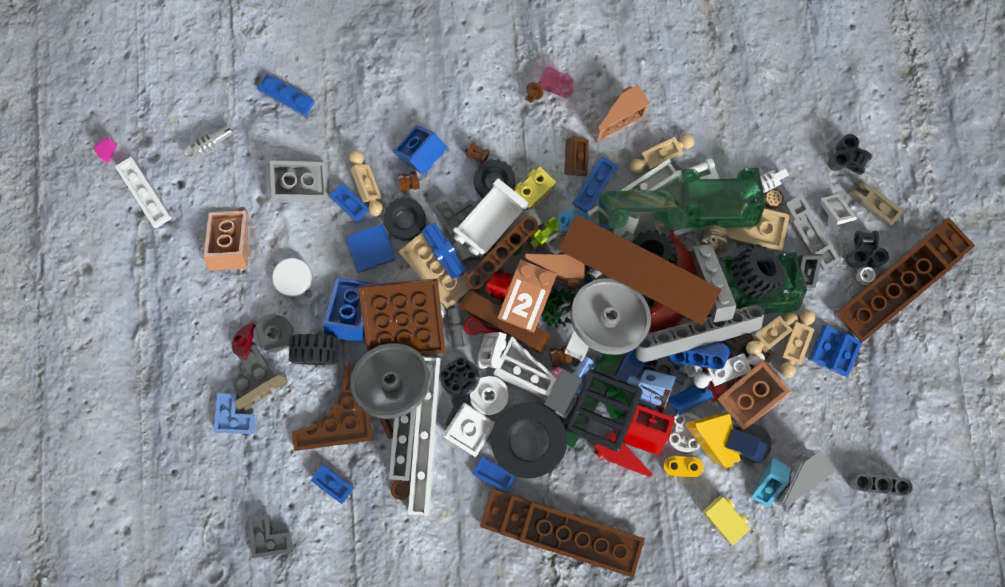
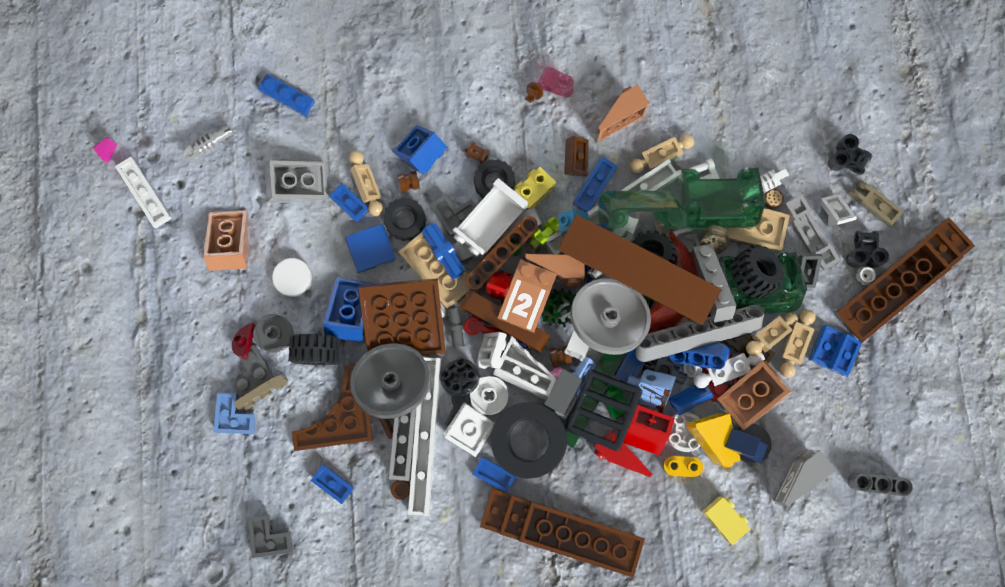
medium azure slope [751,458,791,507] -> none

